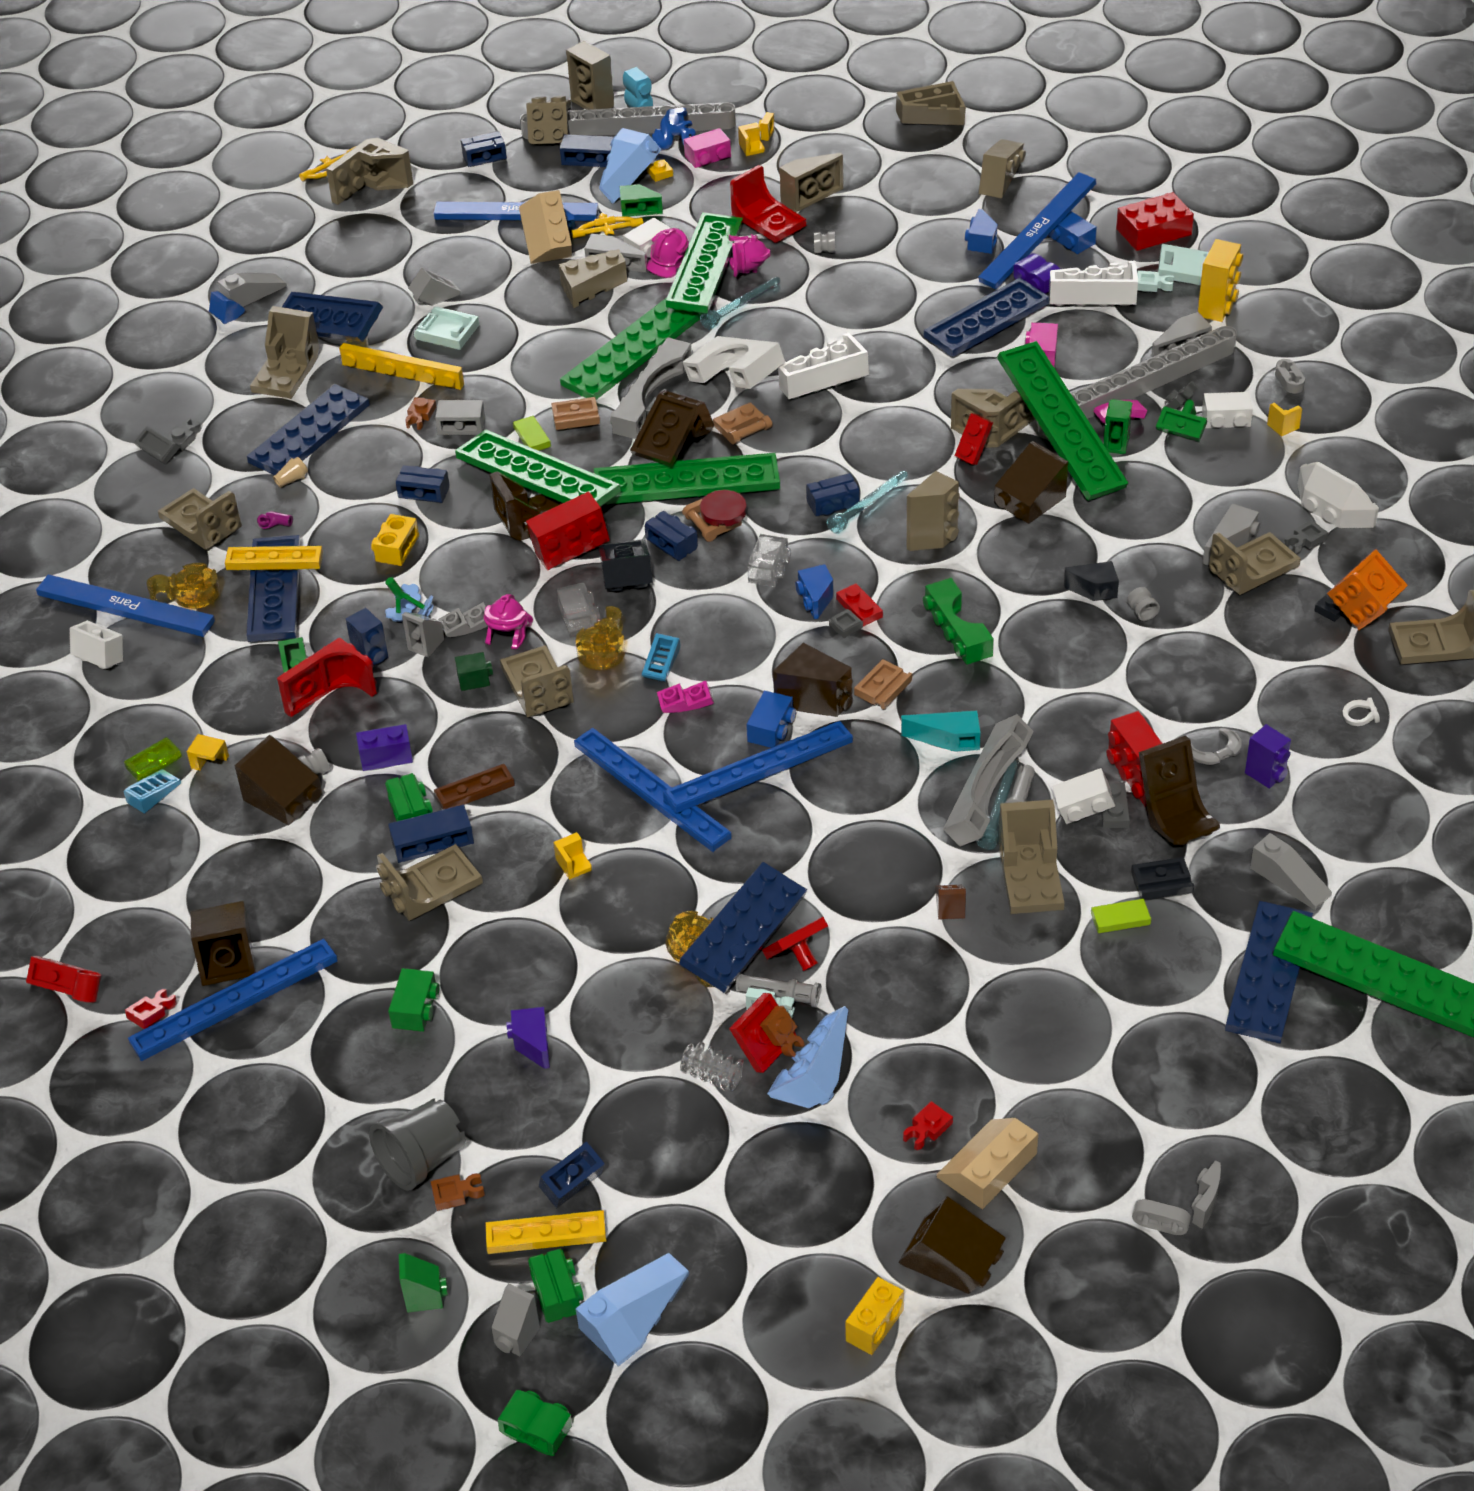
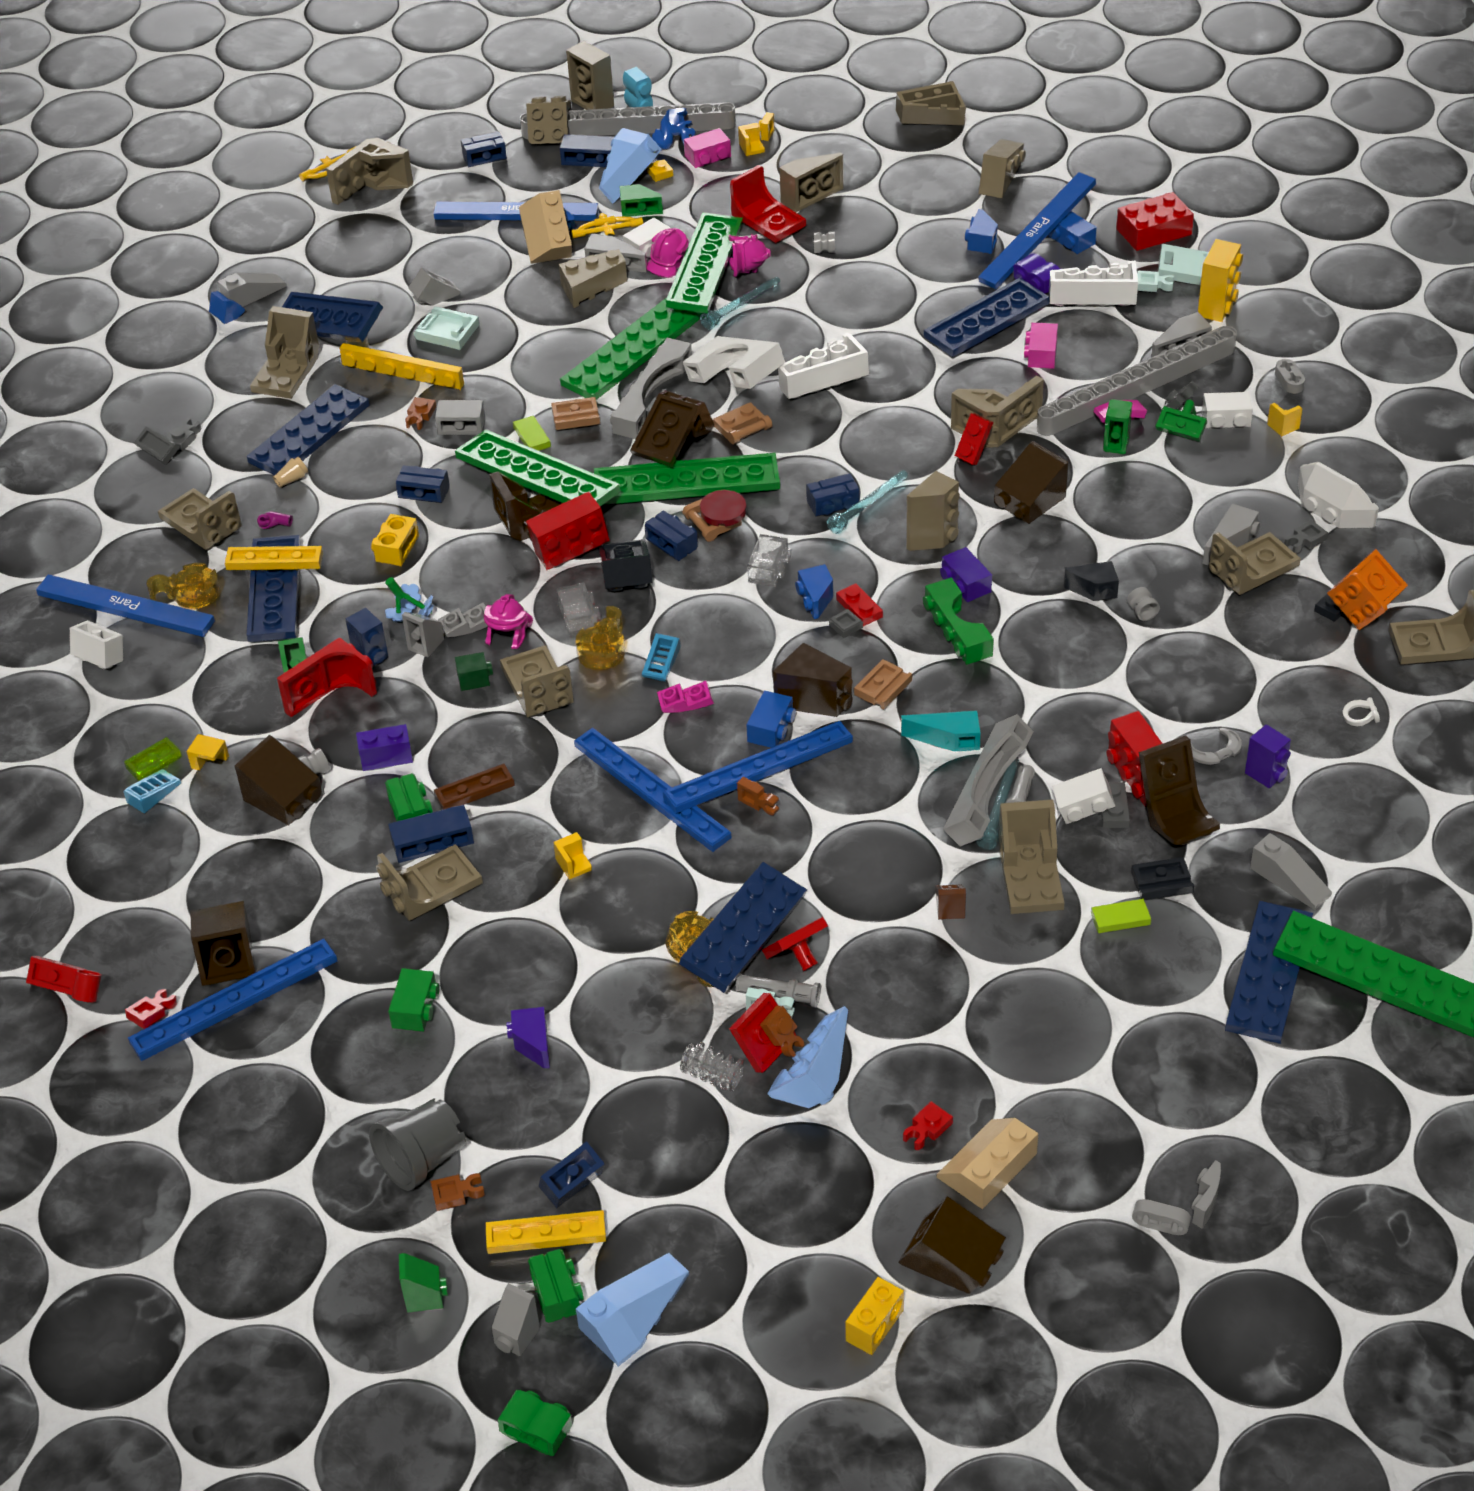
green plate [997,341,1128,501] -> none
none -> dark orange plate [737,777,779,816]
none -> dark purple brick [940,547,992,602]

